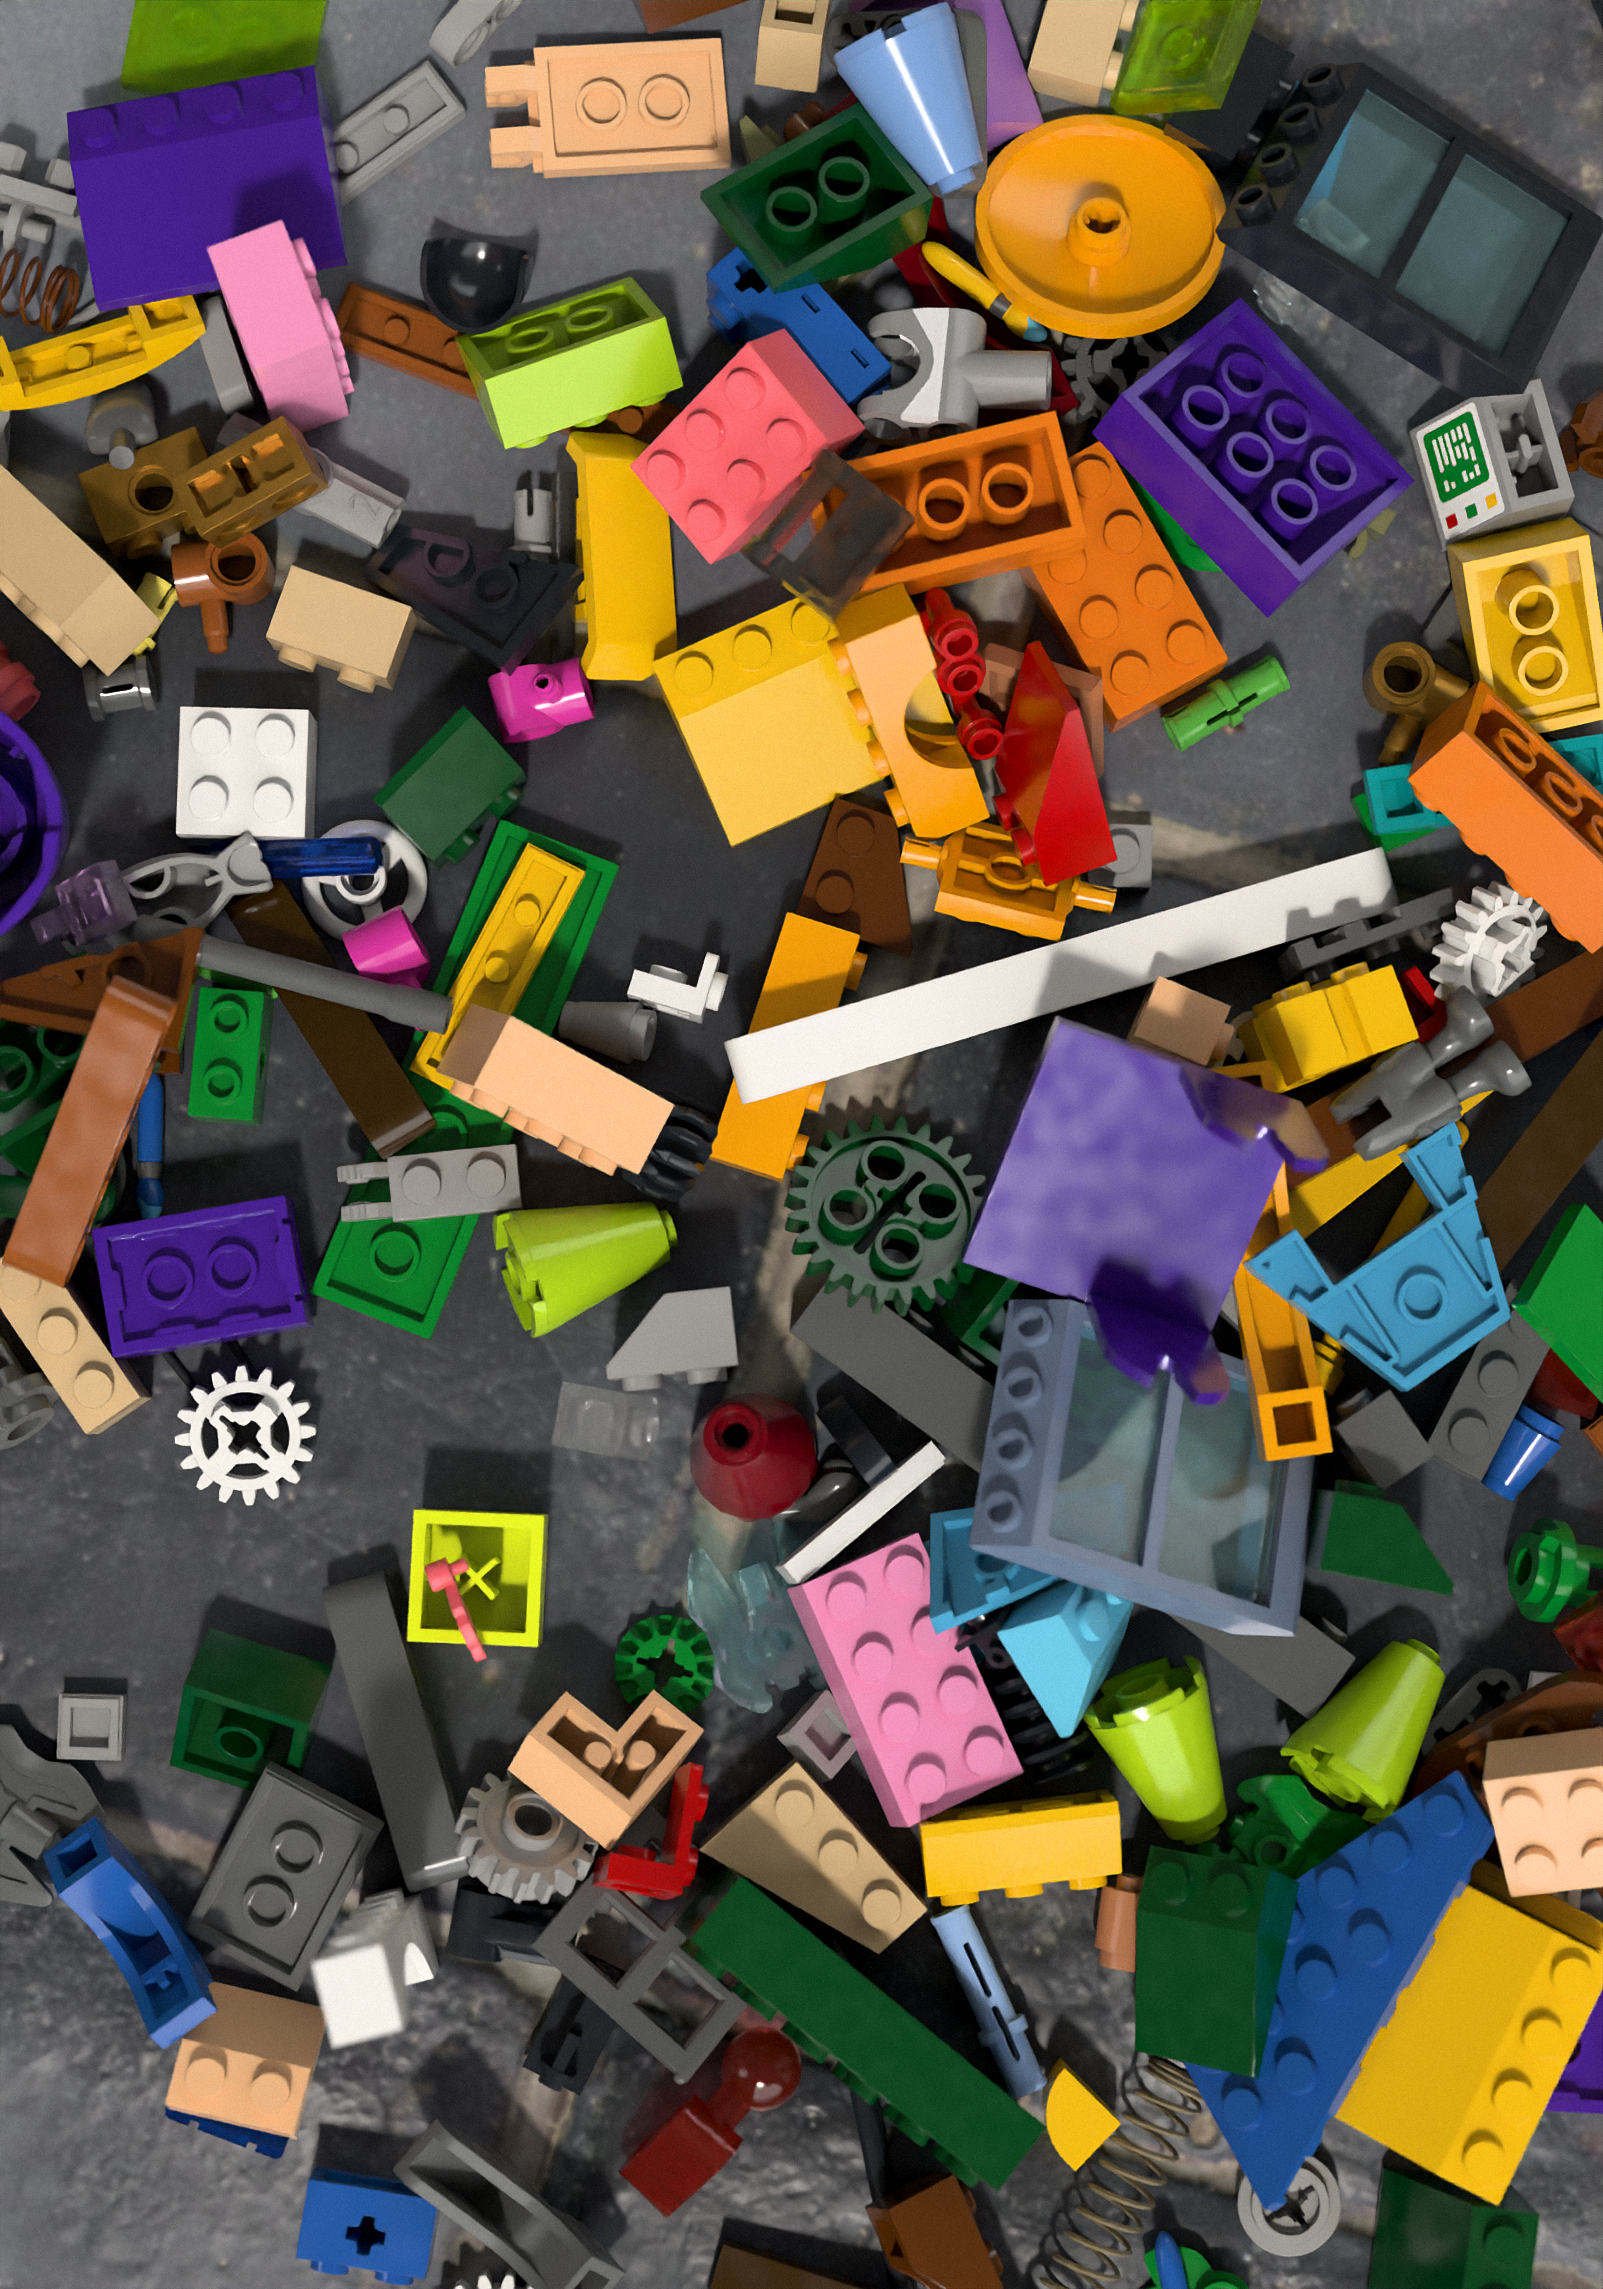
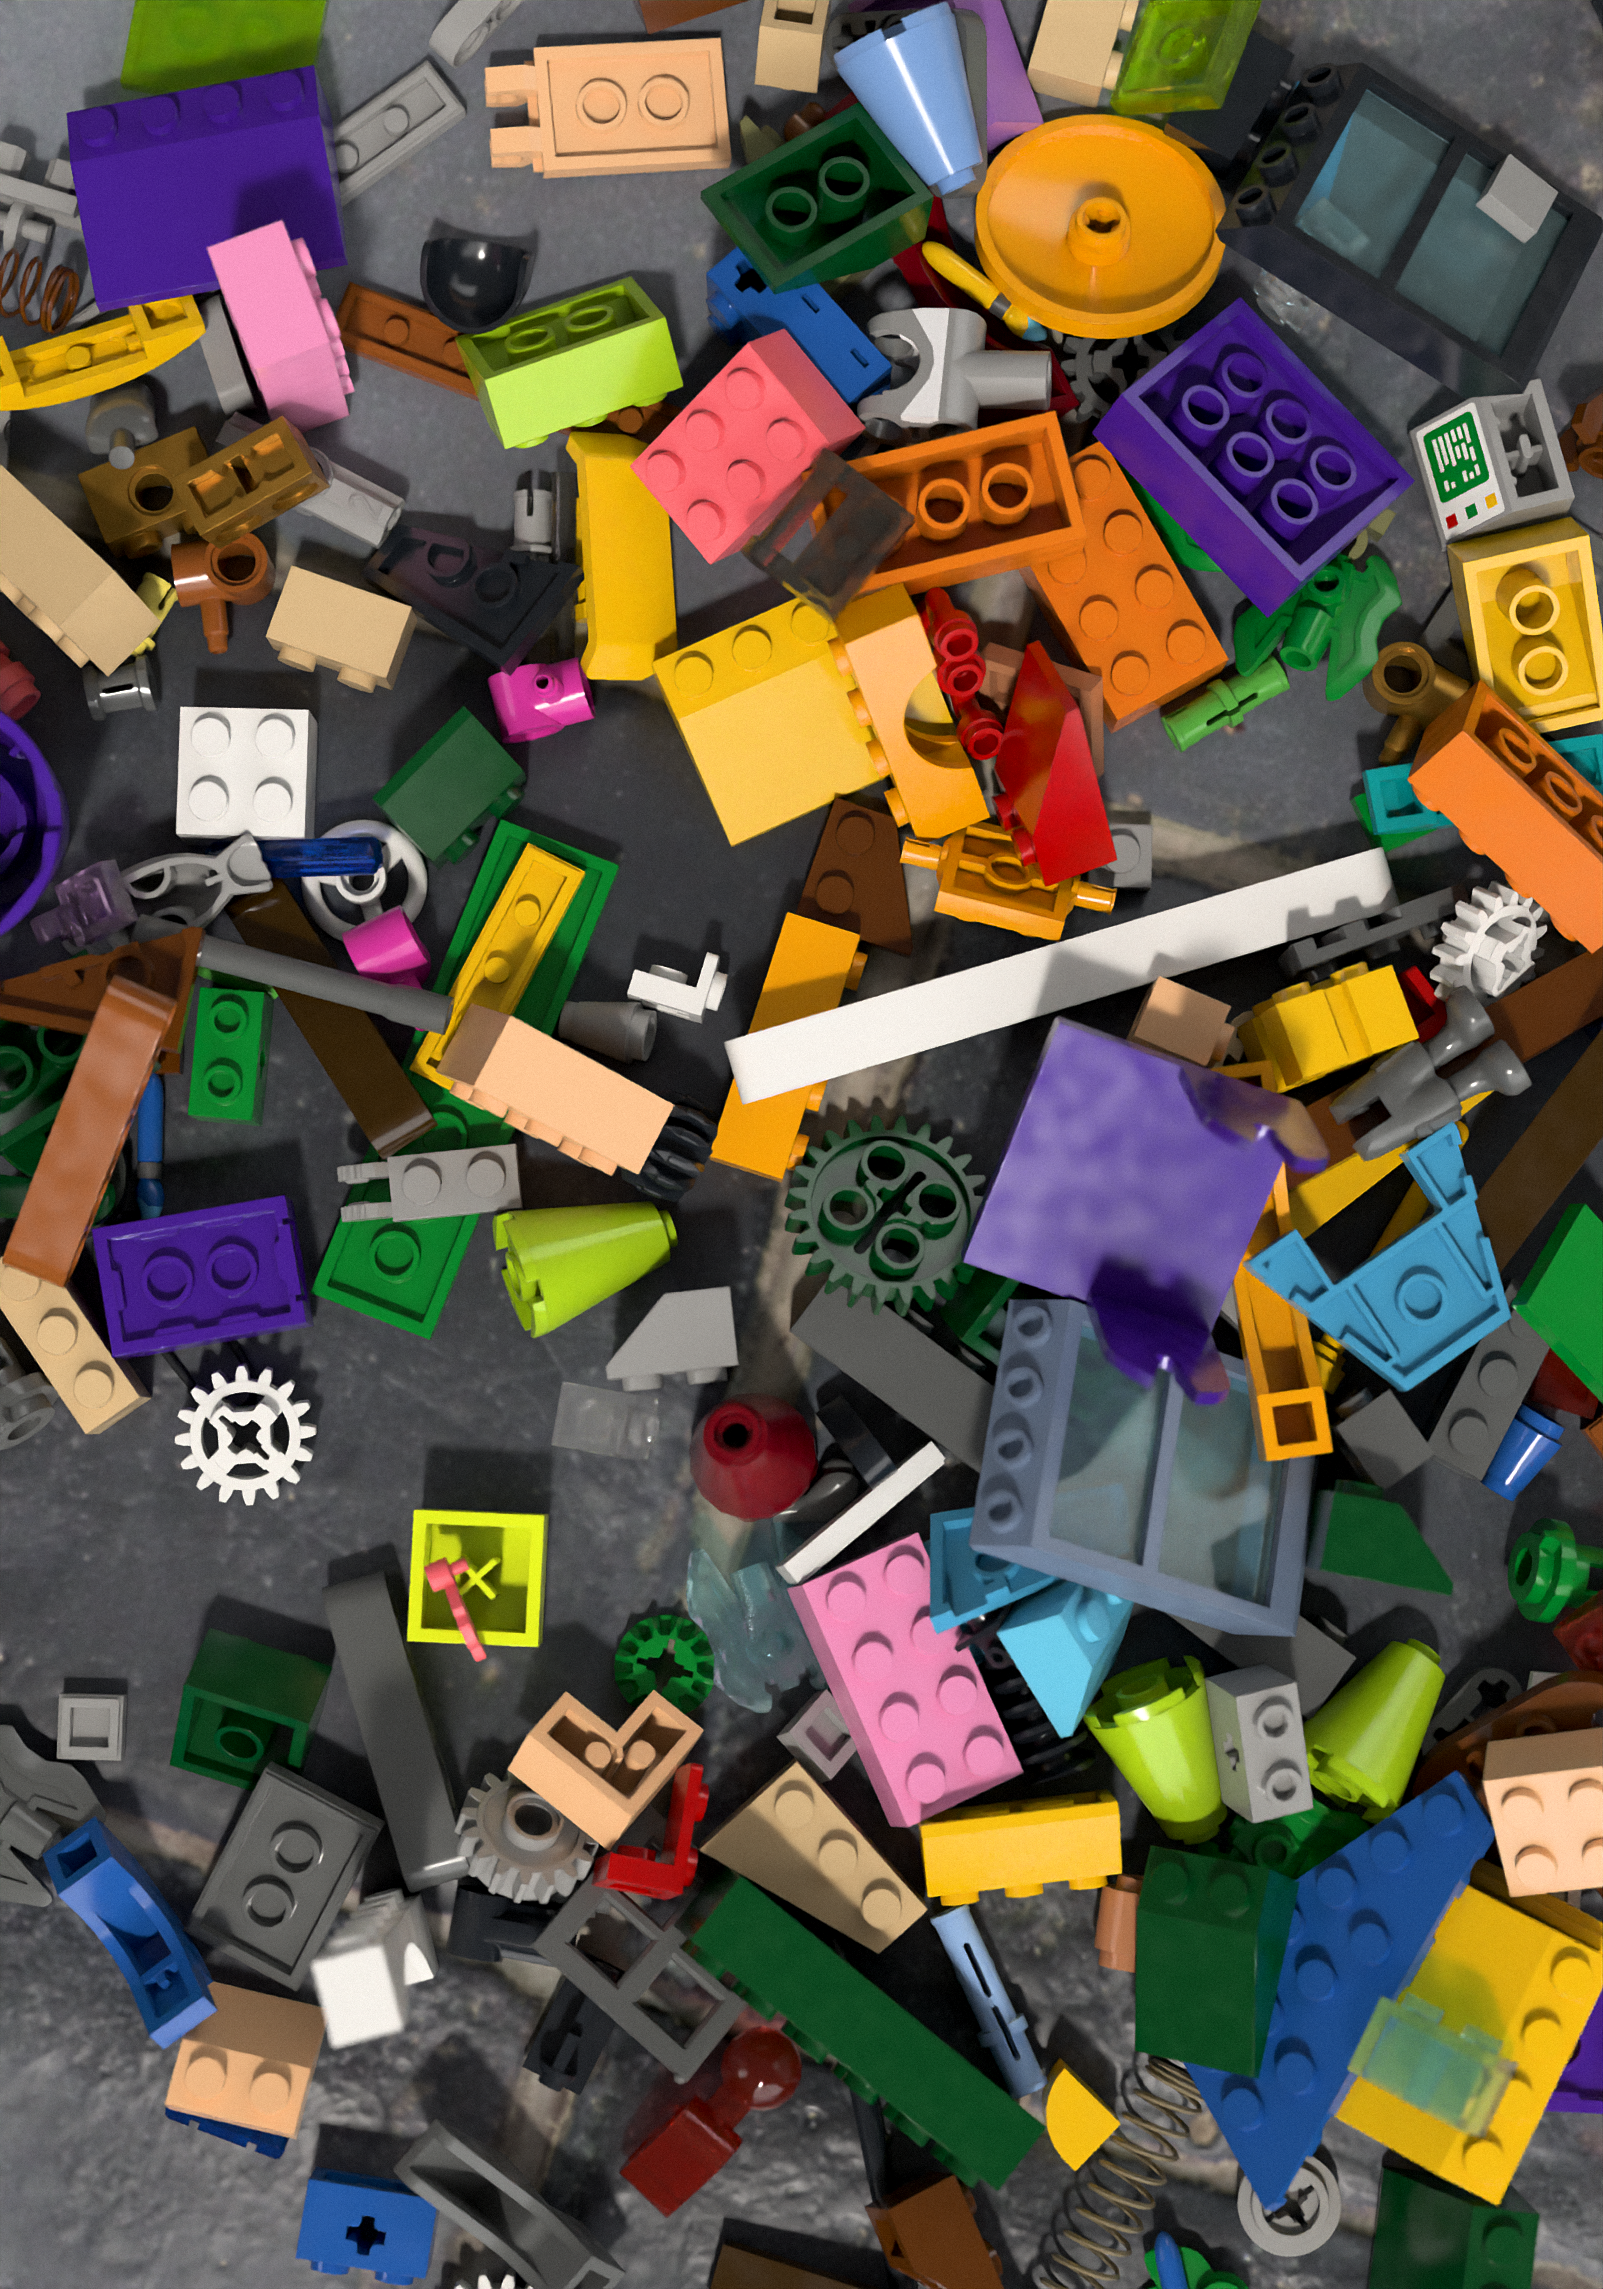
none -> light grey brick [1205,1663,1314,1823]
none -> green piece [1233,554,1403,701]
none -> clear light blue brick [1347,1993,1518,2137]
none -> light grey tile [1475,153,1558,244]

